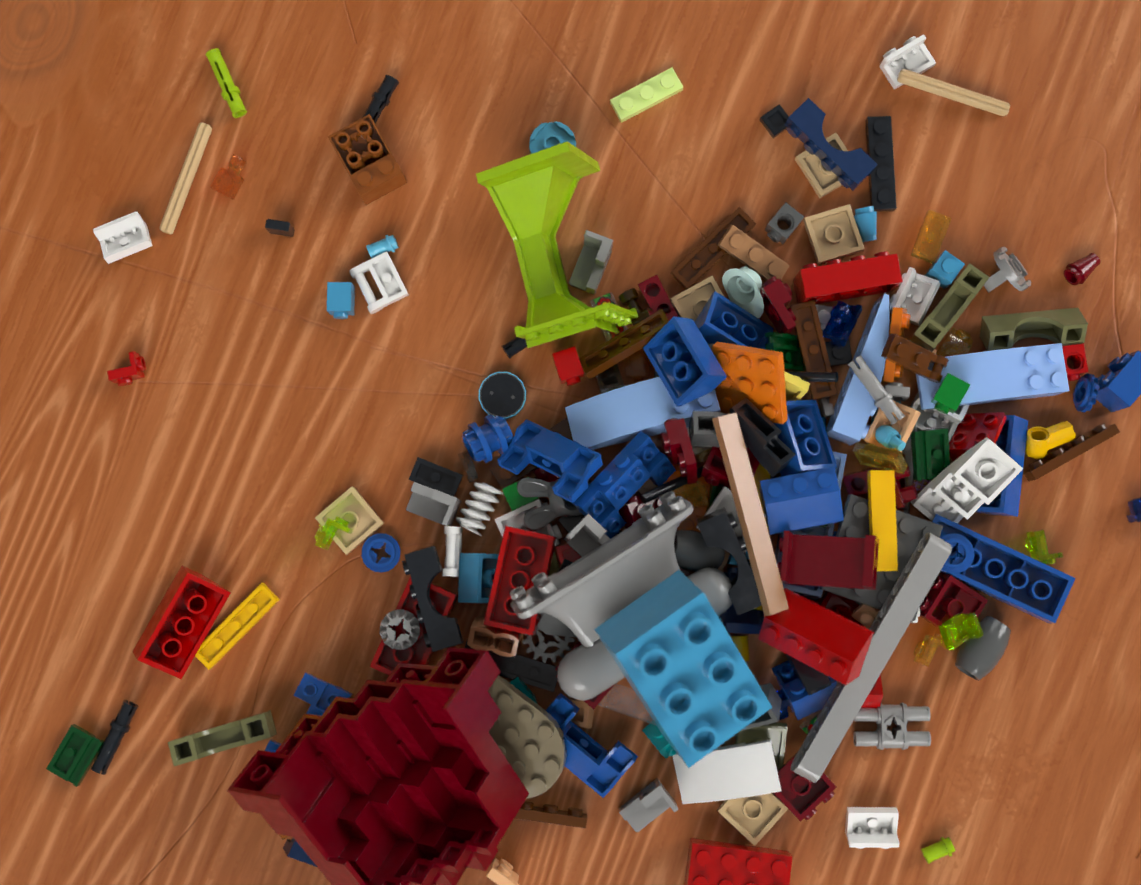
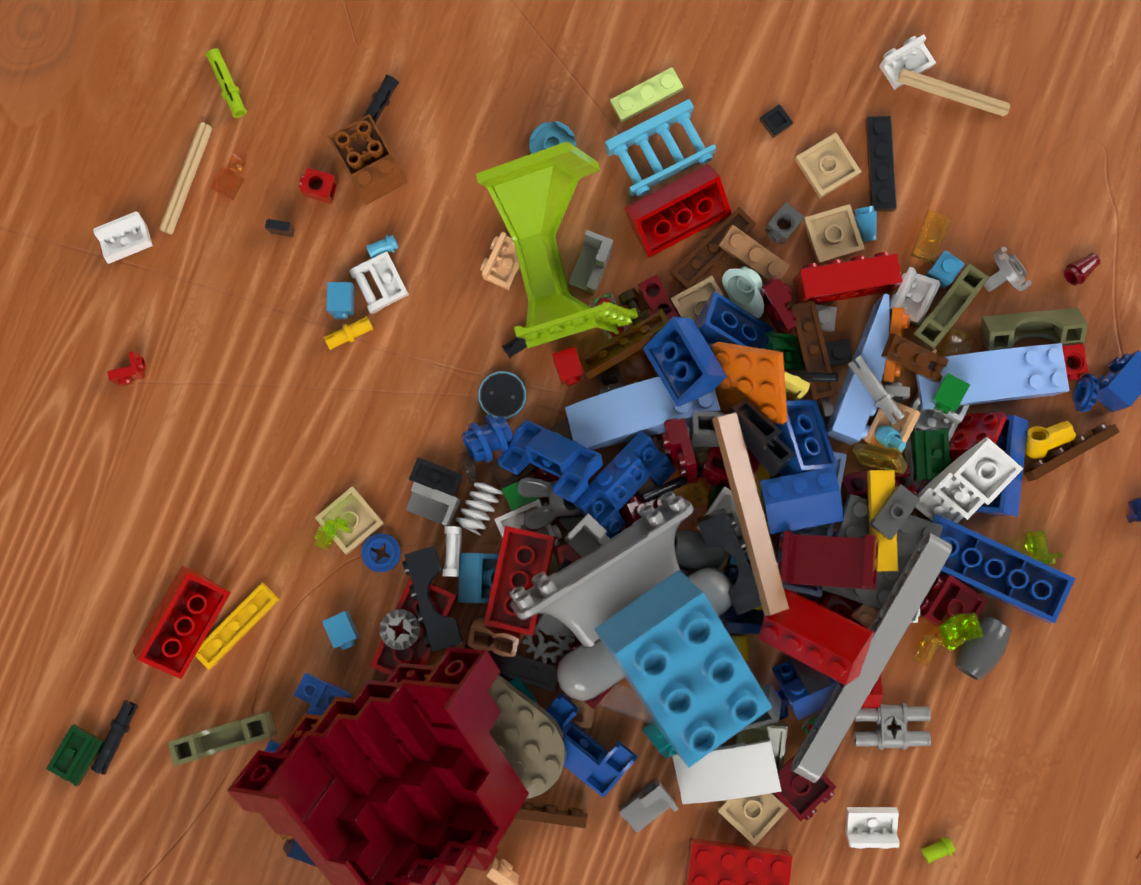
dark blue arch [785,98,878,191] -> none
clear blue hips [823,301,862,346] -> none
blue gear [941,534,974,573] -> none
none -> red brick [299,168,338,204]
none -> dark azure brick [322,611,360,651]
none -> yellow pin [324,316,374,351]
none -> light nougat bracket [480,231,520,290]
none -> medium azure fence [605,99,716,197]
none -> red slope [624,164,732,258]
none -> dark grey plate [869,484,920,540]

